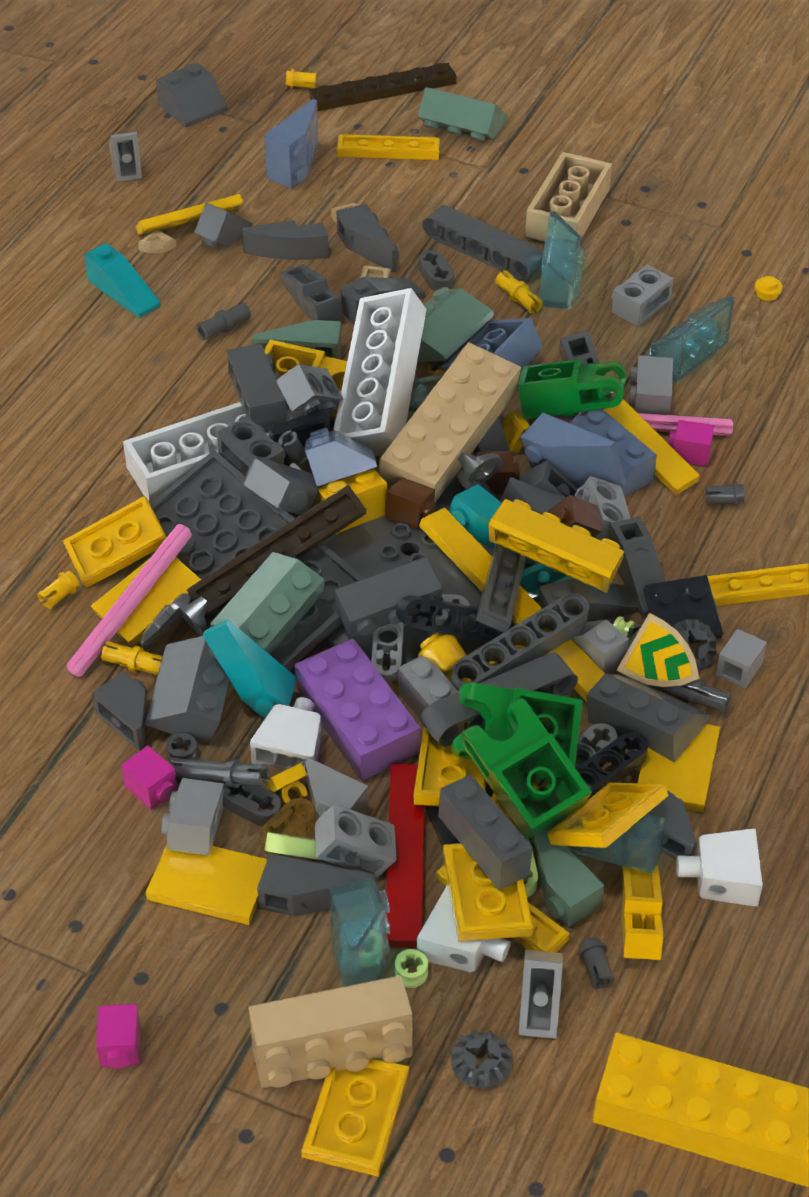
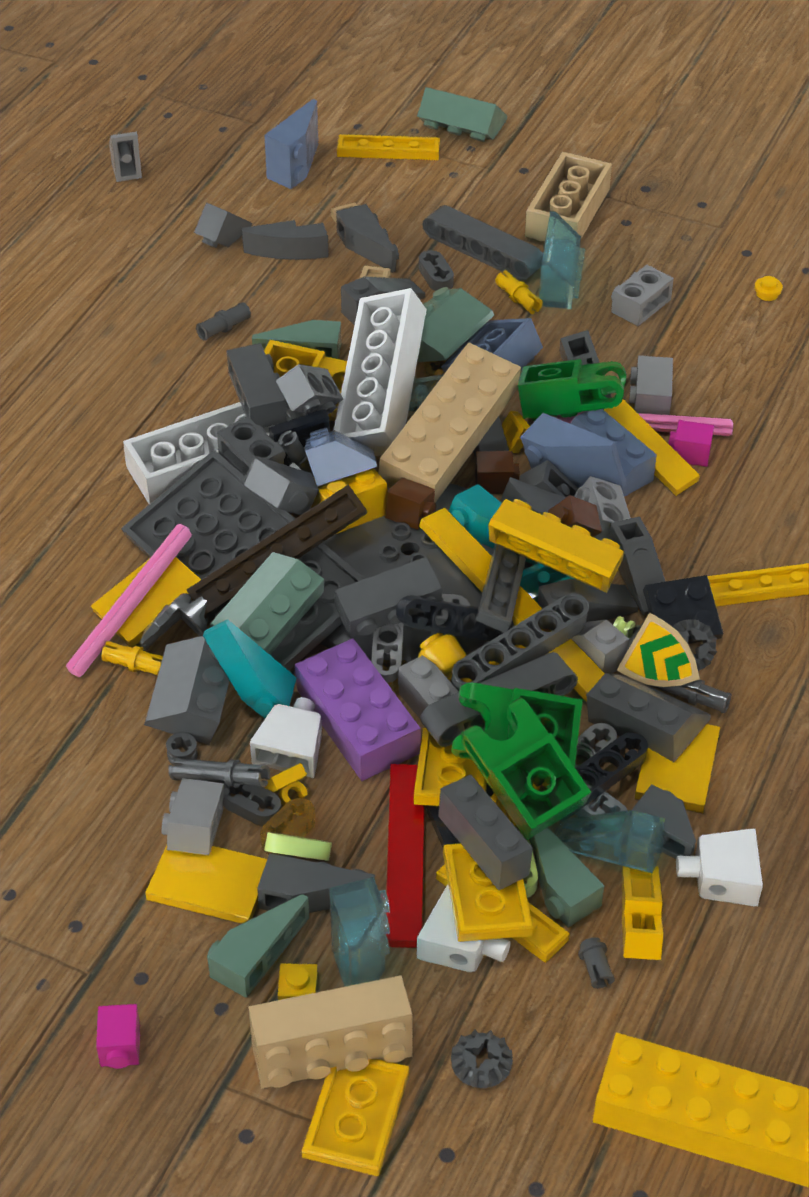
yellow pin [37,571,80,609] -> none
yellow tile [63,496,167,589] -> none
teal slope [84,243,161,319] -> none
dark grey slope [92,671,148,751] -> none
dark pink brick [121,746,178,809] -> none
yellow tile [136,194,243,236] -> none
tan tile [138,230,177,254] -> none
dark grey slope [156,62,227,127] -> none
dark grey slope [279,264,344,321] -> none
yellow pin [285,69,316,89] -> none
light grey slope [305,757,368,821] -> none
dark brown plate [309,63,457,111] -> none
light grey brick [315,804,397,878] -> none
yellowish green bush [395,949,428,988] -> none
dark grey hair [457,453,503,499] -> none
light grey slope [518,950,563,1039] -> none
yellow tile [547,783,668,848] -> none
clear light blue slope [649,296,735,383] -> none
dark grey pin [705,482,744,506] -> none
light grey brick [716,629,767,689] -> none
none -> sand green slope [207,894,309,998]
none -> yellow plate [278,963,318,1000]

